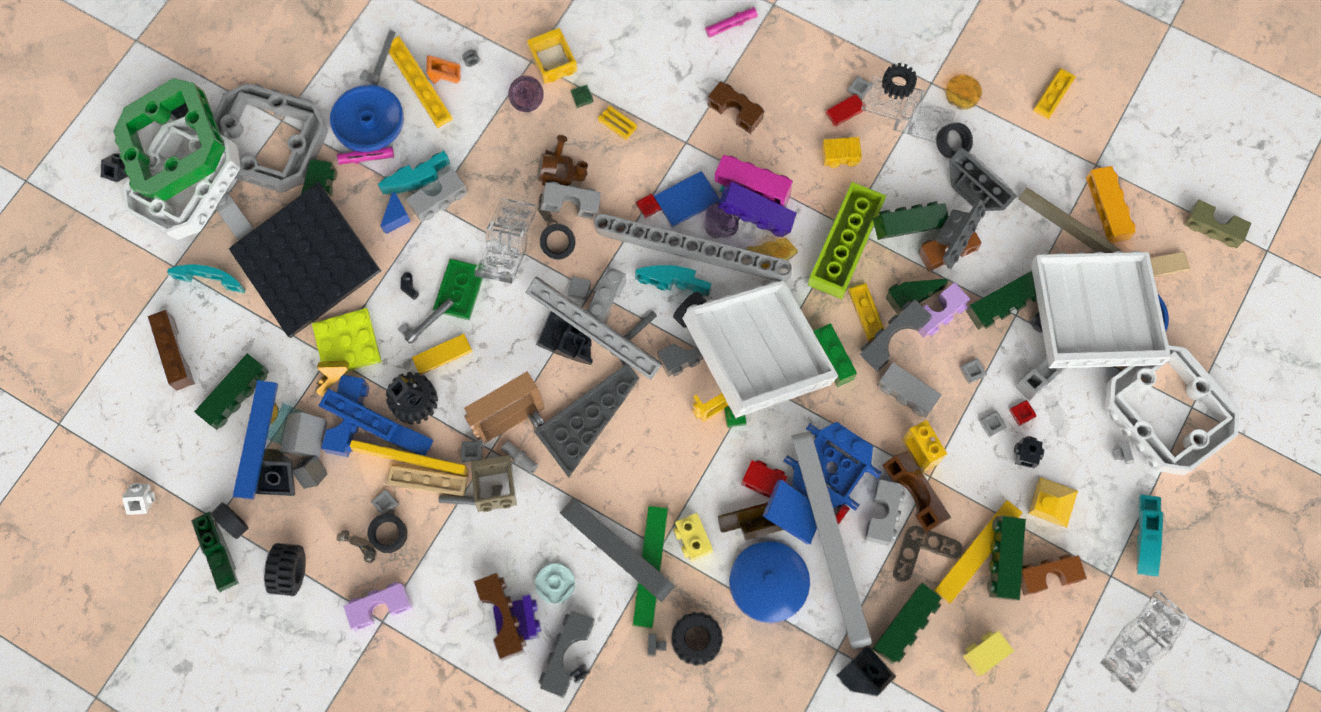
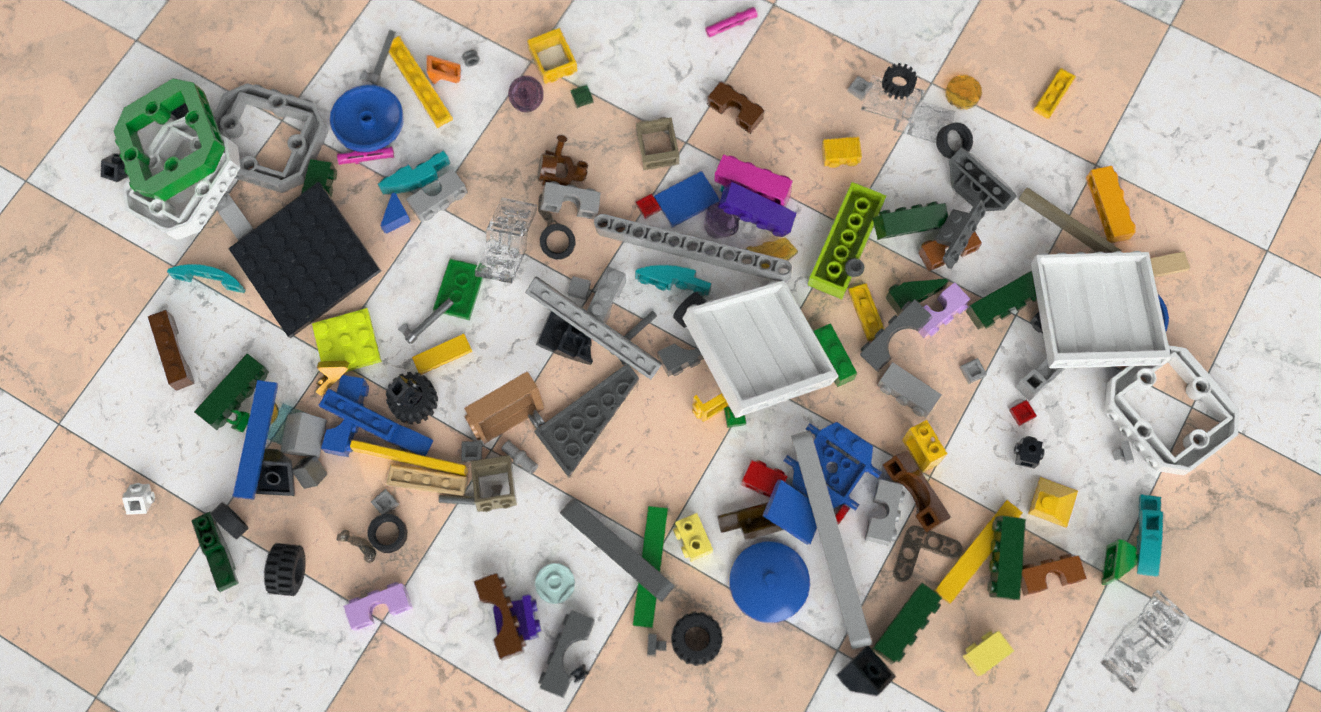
black arm [400,272,419,300] -> none
yellow tile [598,105,638,141] -> none
red tile [826,94,866,127] -> none
light grey tile [979,411,1007,437] -> none
olive arch [1184,200,1252,249] -> none
none -> green tile [226,410,250,433]
none -> dark tan window [636,117,680,170]
none -> dark grey plate [845,258,865,277]
none -> green slope [1101,539,1139,585]

